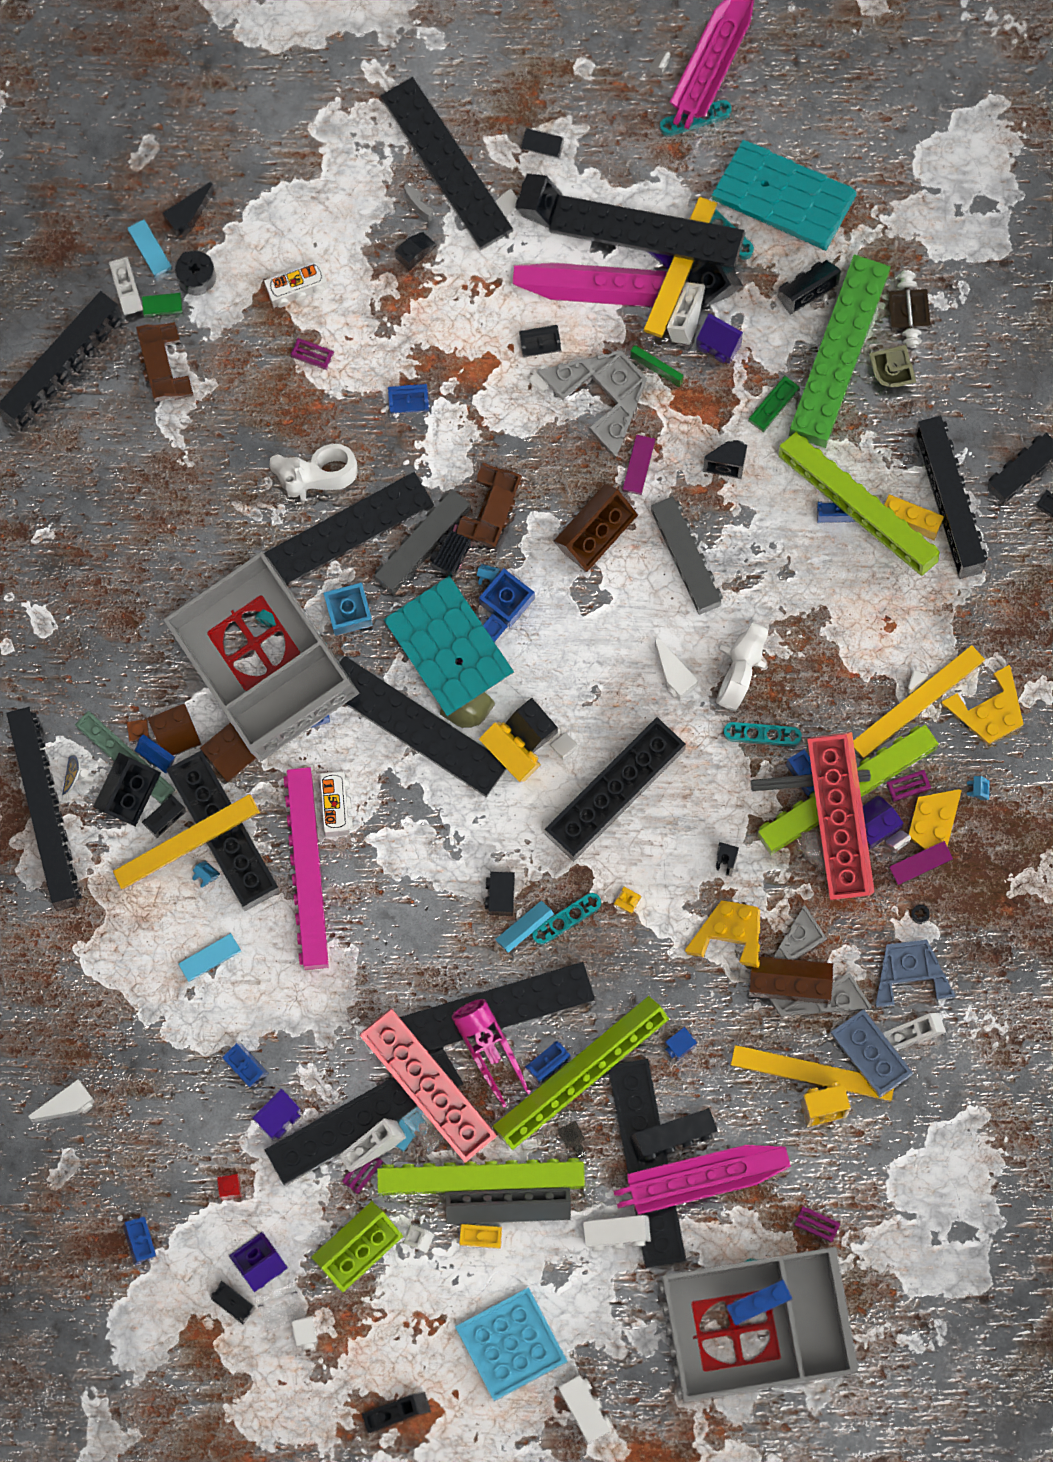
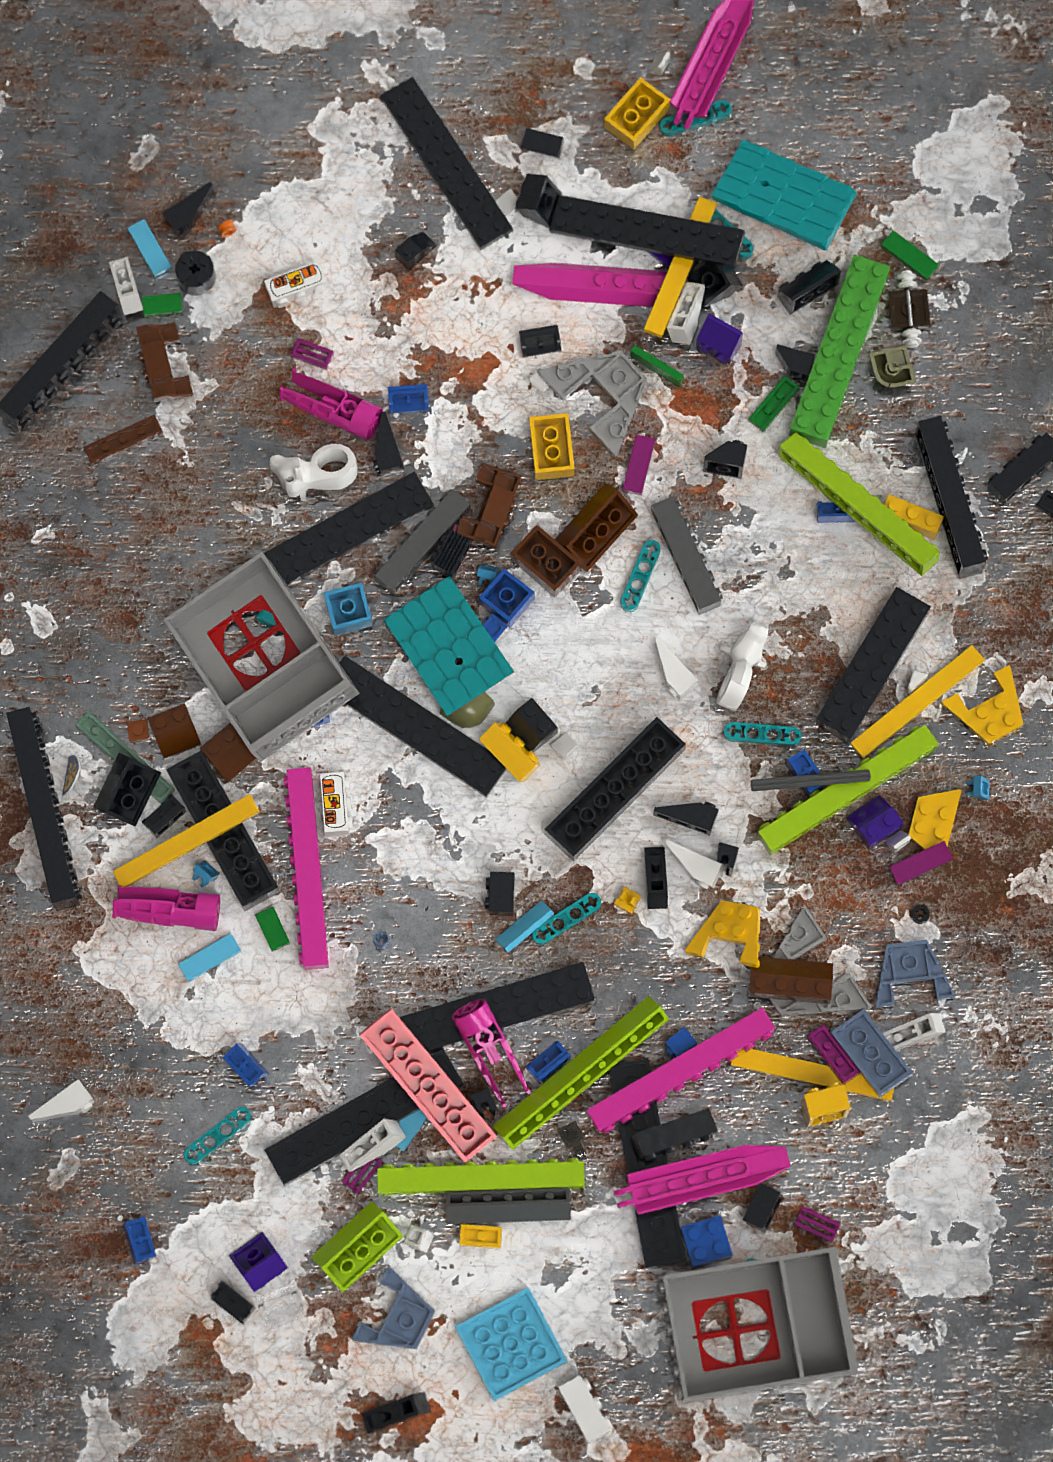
blue tile [135,734,175,773] -> none
red brick [217,1174,242,1200] -> none
dark purple slope [252,1088,302,1141] -> none
white brick [292,1317,318,1350] -> none
clear slope [402,1106,444,1155] -> none
light grey slope [404,183,434,223] -> none
white brick [584,1215,651,1251] -> none
blue plate [726,1280,792,1326] -> none
clear slope [797,832,826,875] -> none
coral brick [807,732,874,900] -> none
magenta tile [886,770,931,802] -> none
none -> reddish brown tile [83,414,163,466]
none -> dark pink piece [112,885,220,932]
none -> teal beam [184,1107,252,1165]
none -> orange bush [217,220,237,238]
none -> green tile [255,907,290,952]
none -> dark pink piece [279,368,383,441]
none -> sand blue wing [352,1266,435,1350]
none -> black slope [373,411,404,477]
none -> sand blue hinge [373,931,390,949]
none -> black hinge [469,1088,498,1119]
none -> reddish brown brick [510,525,581,597]
none -> yellow brick [529,413,575,480]
none -> dark pink brick [586,1007,775,1134]
none -> yellow brick [604,77,671,150]
none -> teal beam [621,540,661,613]
none -> black slope [644,847,668,909]
none -> black slope [653,802,719,836]
none -> white slope [665,839,724,889]
none -> blue brick [681,1215,733,1270]
none -> black hinge [742,1183,783,1233]
none -> black slope [775,344,815,382]
none -> magenta tile [807,1024,860,1085]
none -> black brick [815,586,931,744]
none -> green tile [881,230,939,281]

